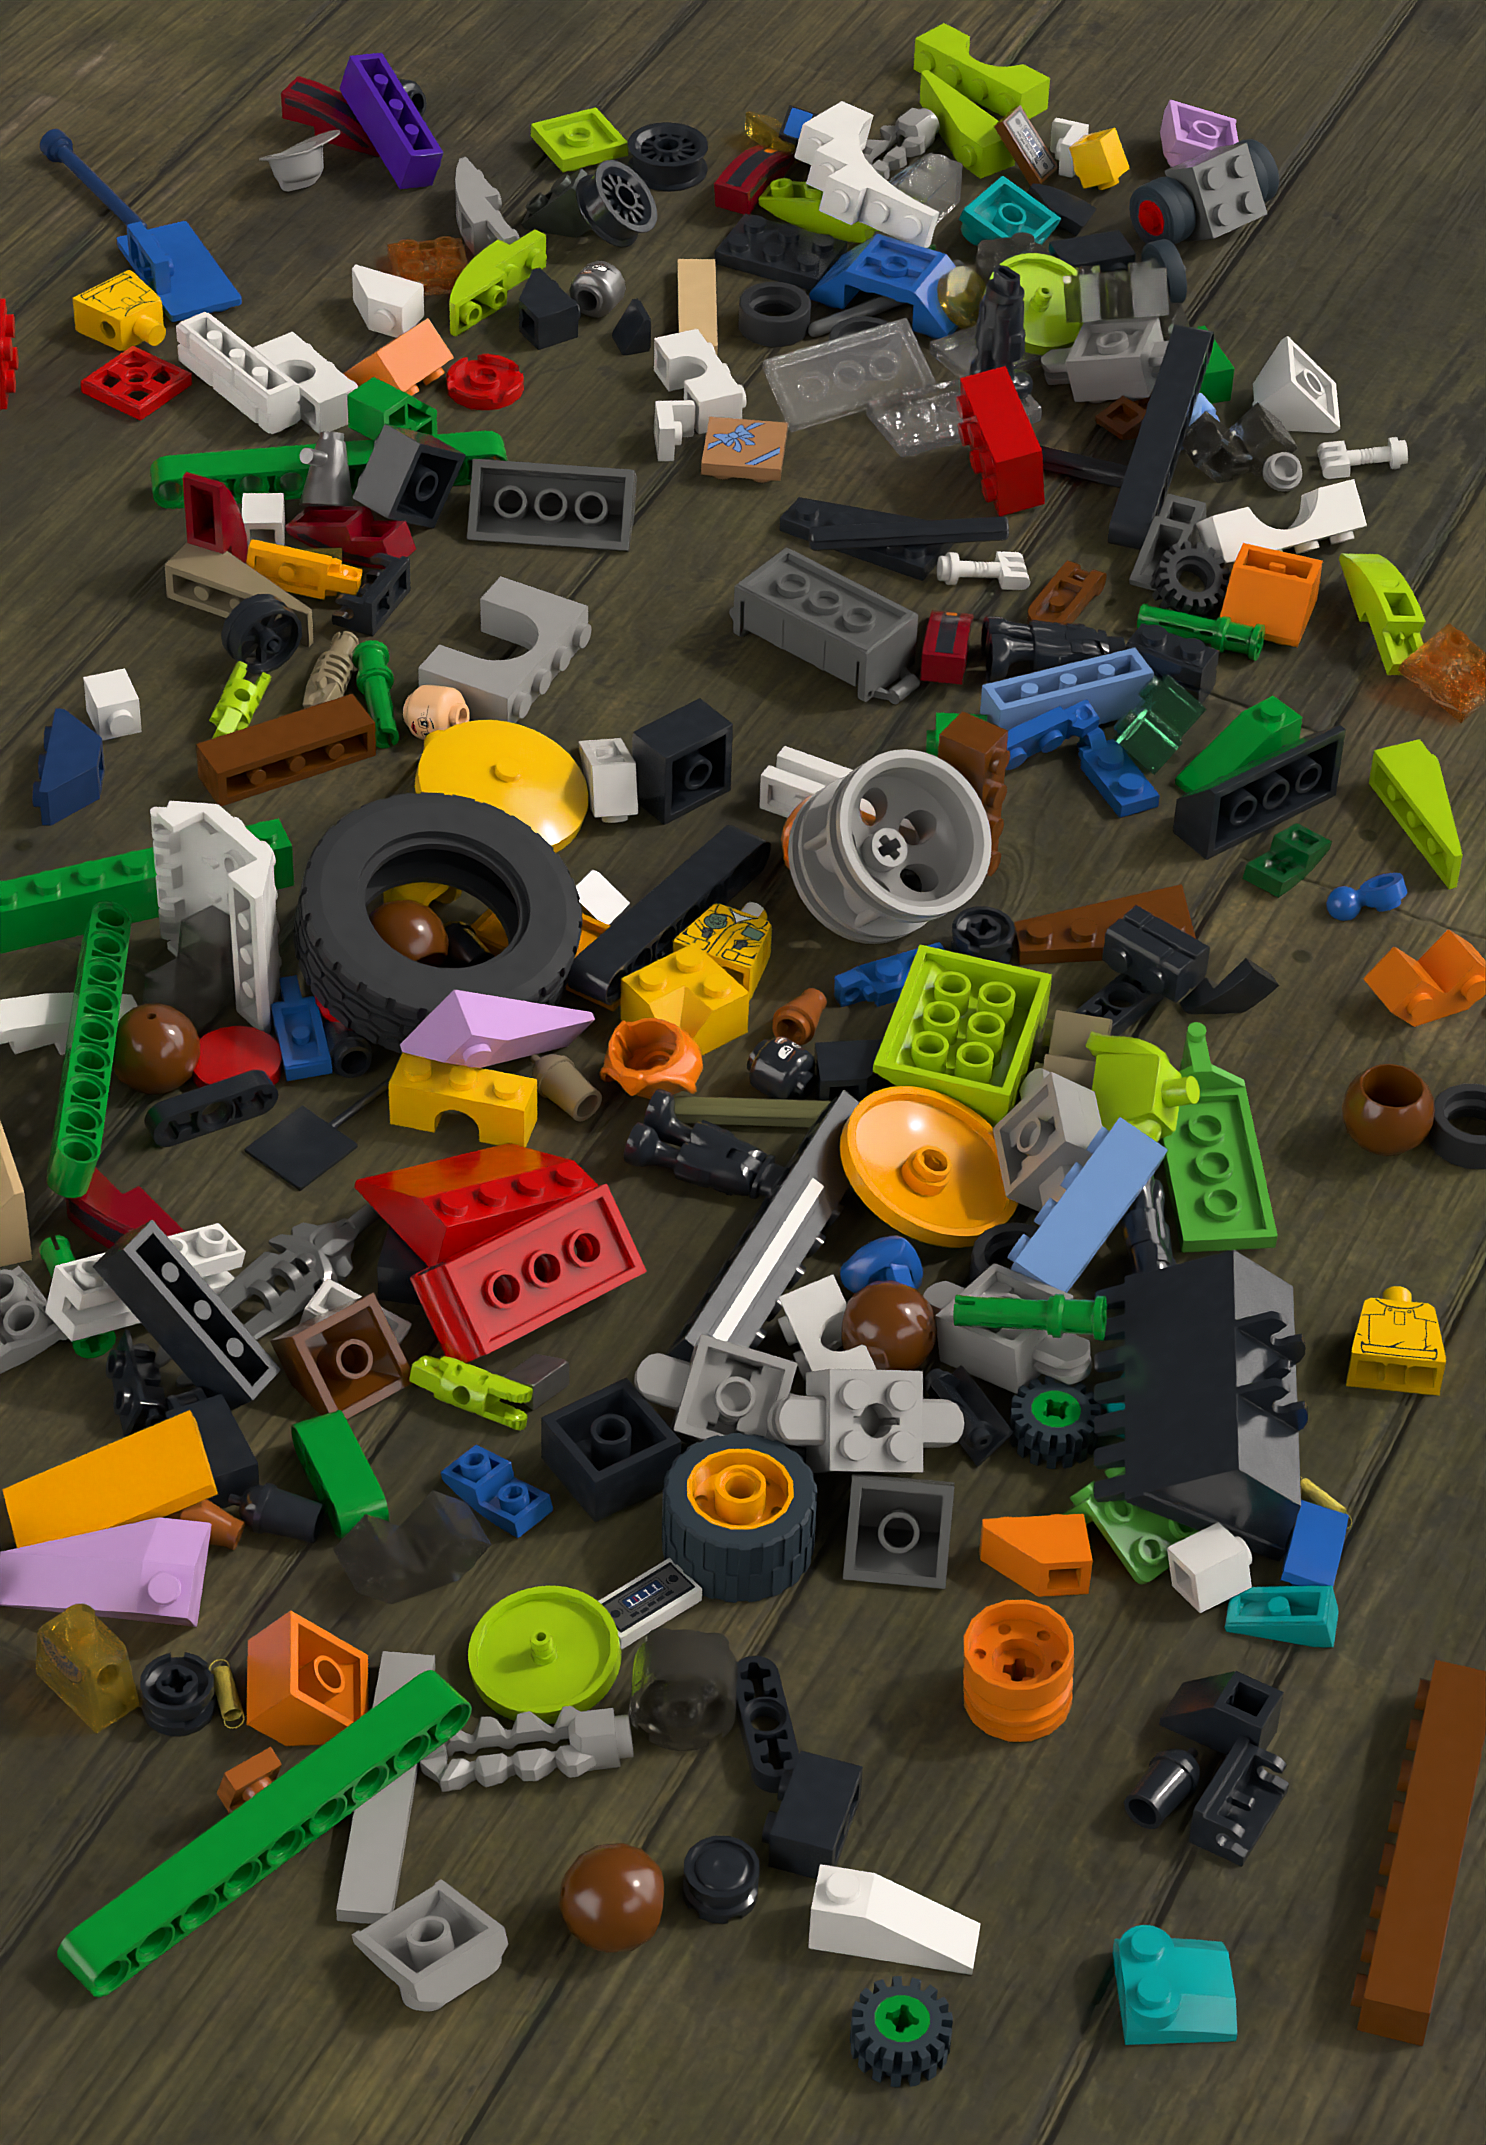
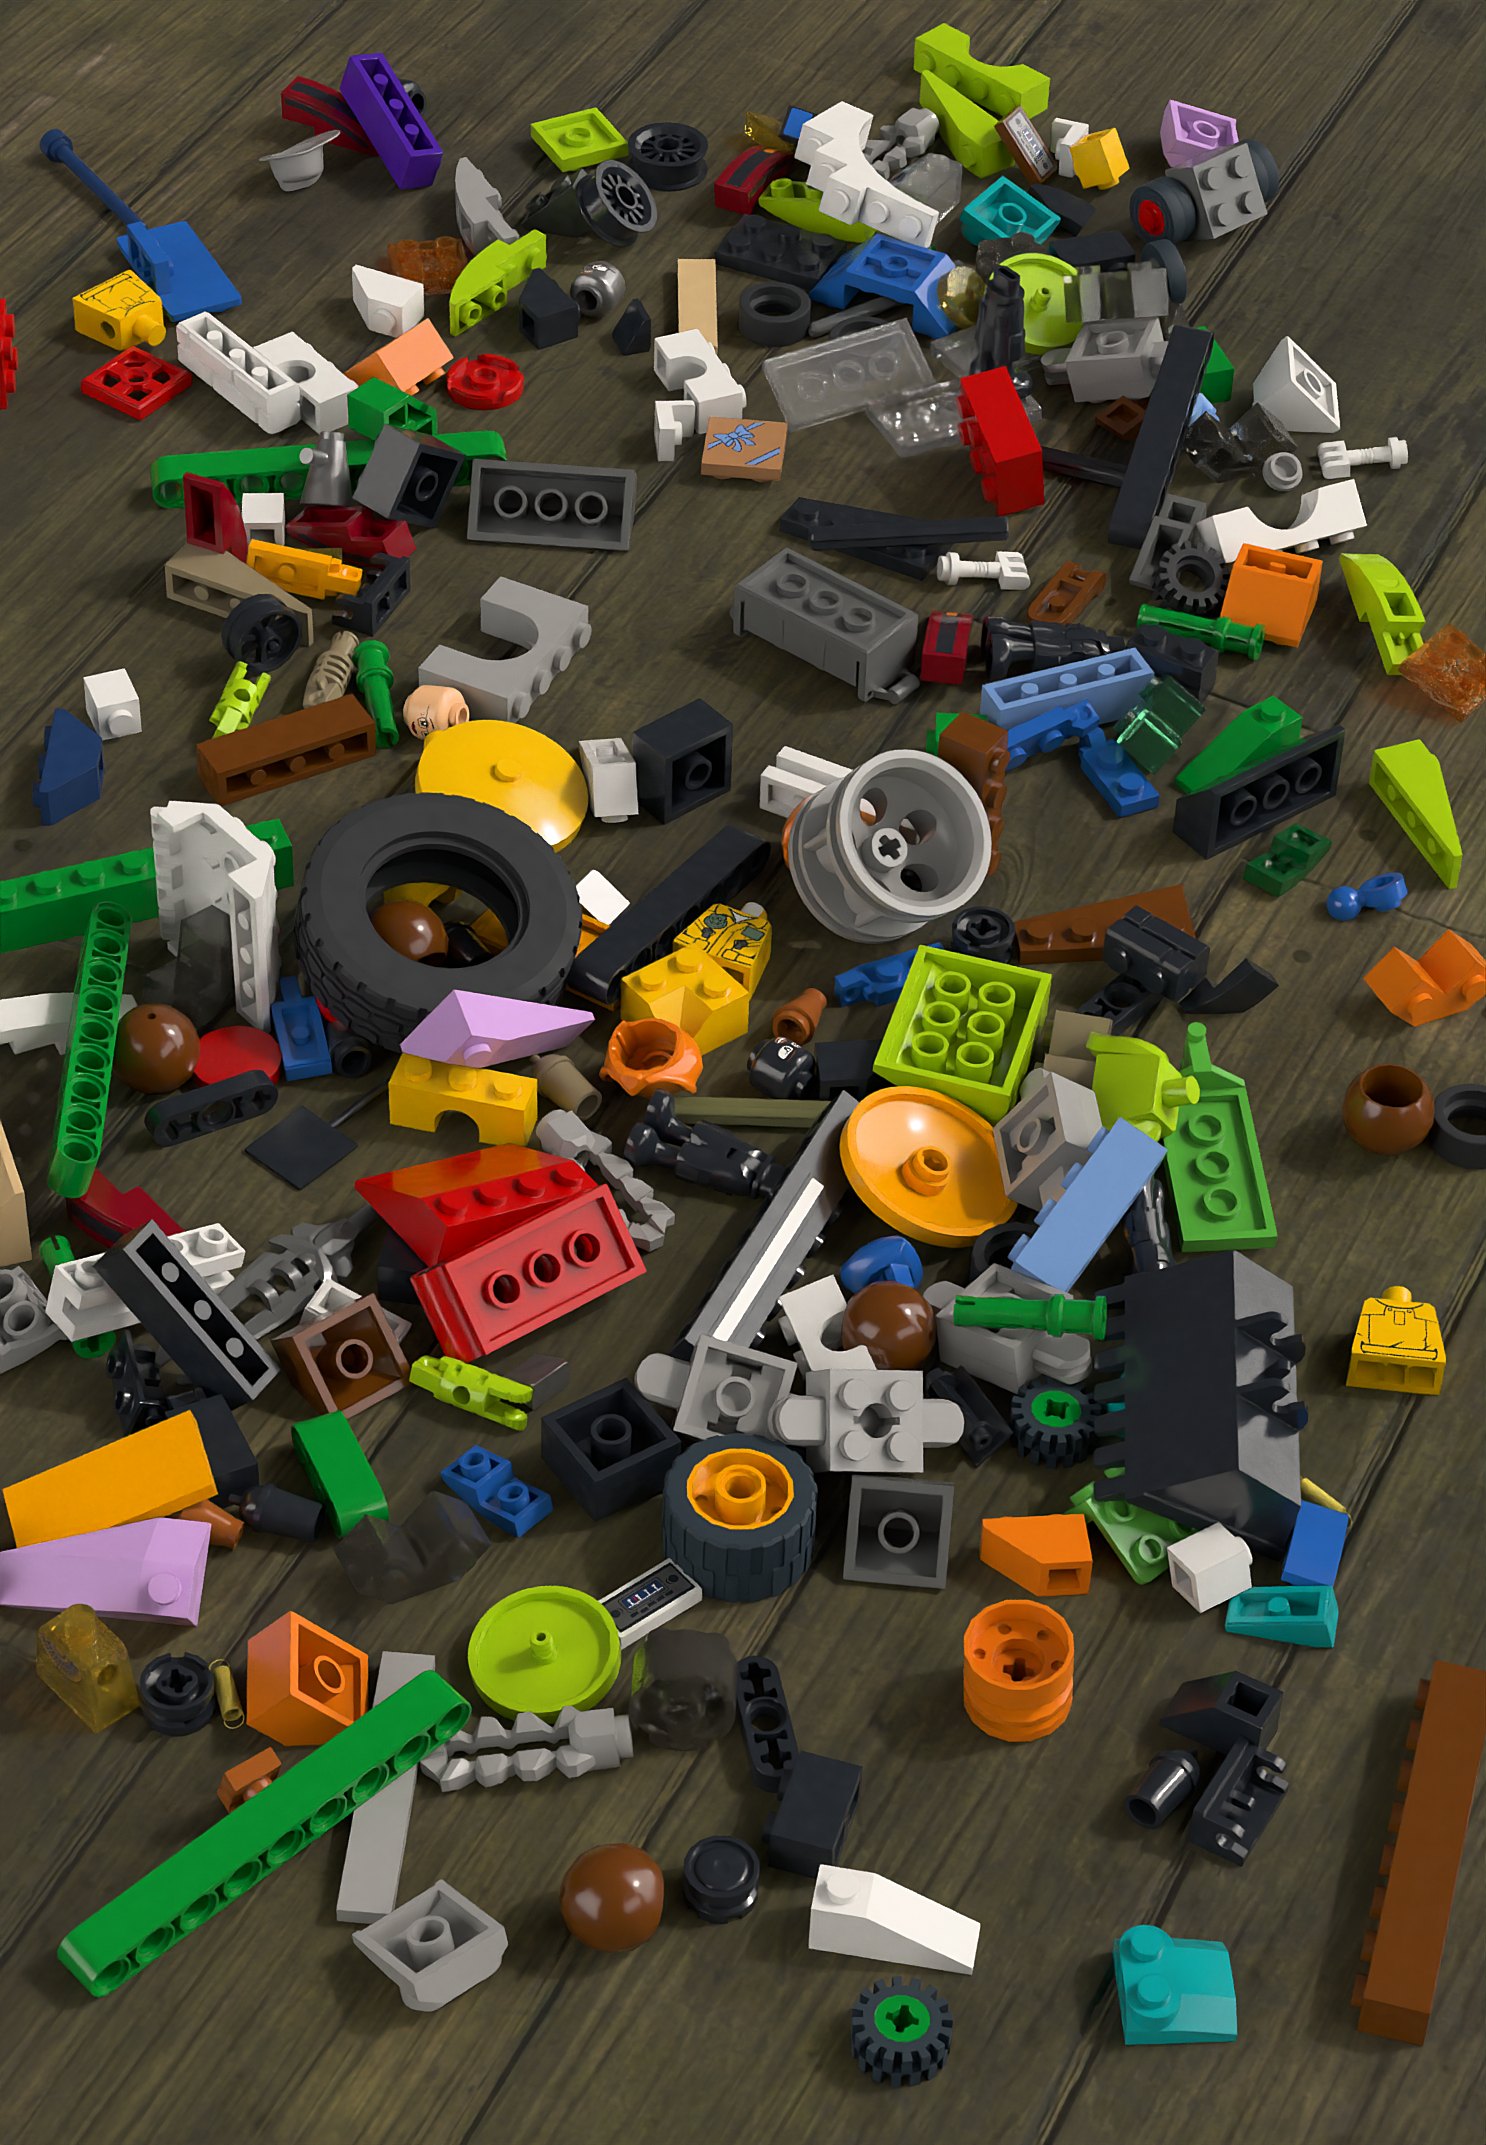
none -> light grey sword [536,1109,675,1252]

